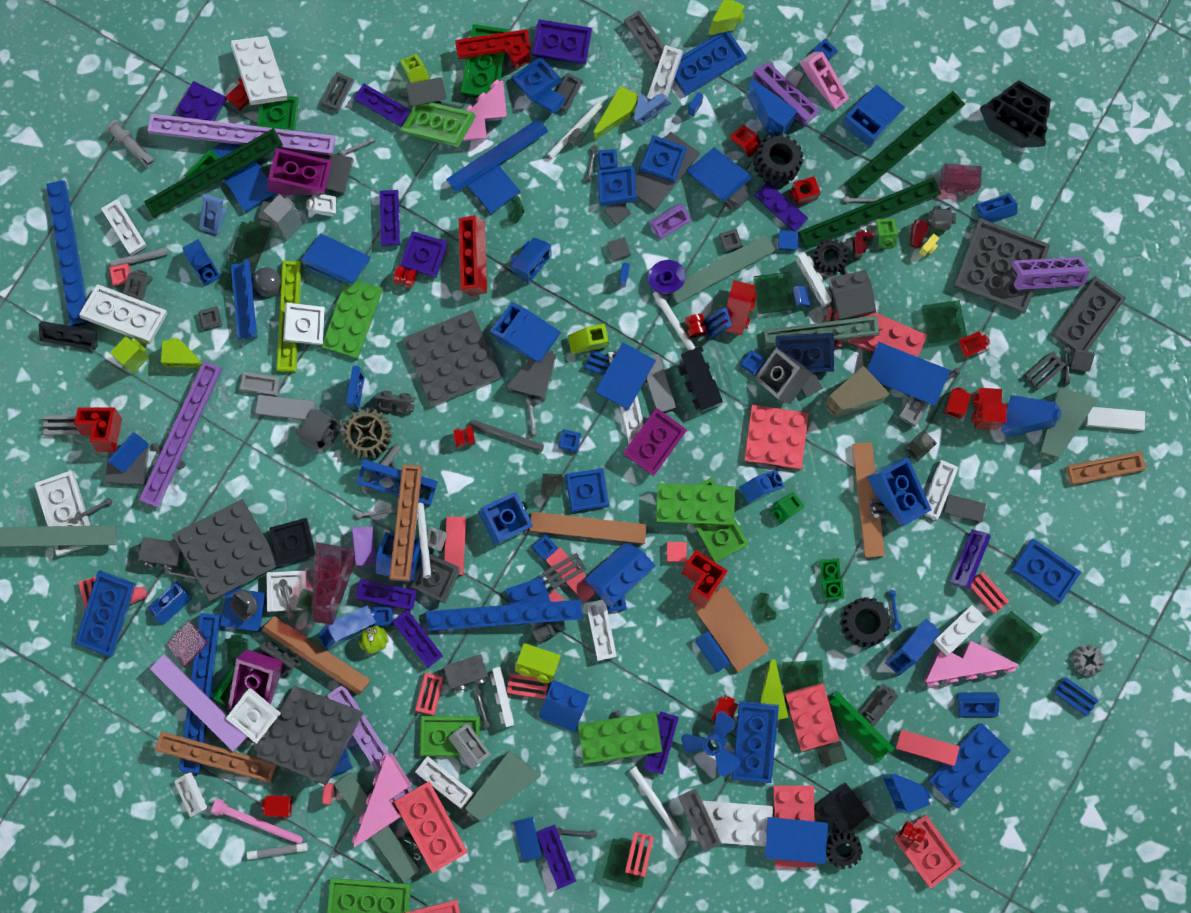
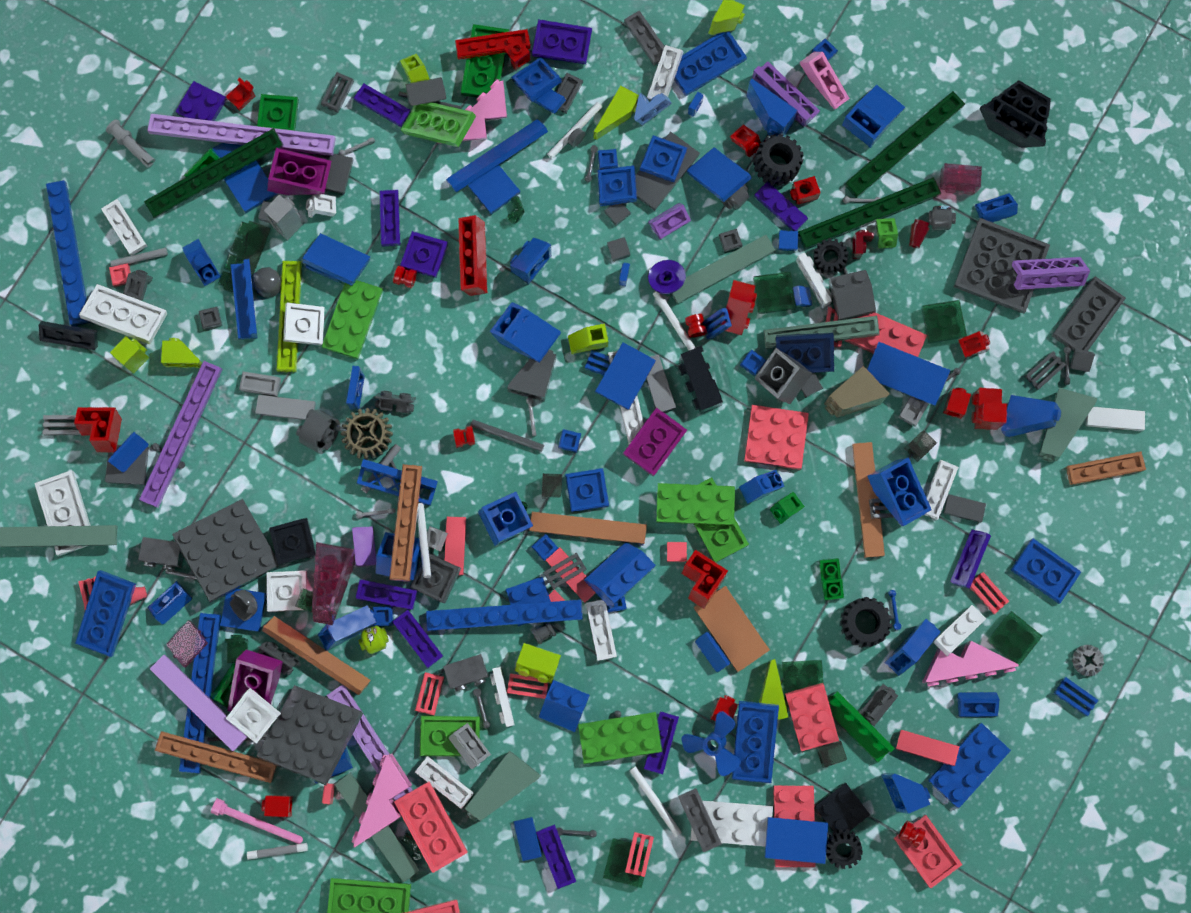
dark grey hinge [74,498,112,521] -> none
white plate [174,772,207,817] -> none
medium blue slope [200,194,227,235] -> none
white plate [231,36,288,105] -> none
dark grey hinge [279,579,294,619] -> none
dark grey plate [402,310,502,408] -> none
clear green arm [757,593,777,620] -> none
light yellow plate [919,234,939,257] -> none

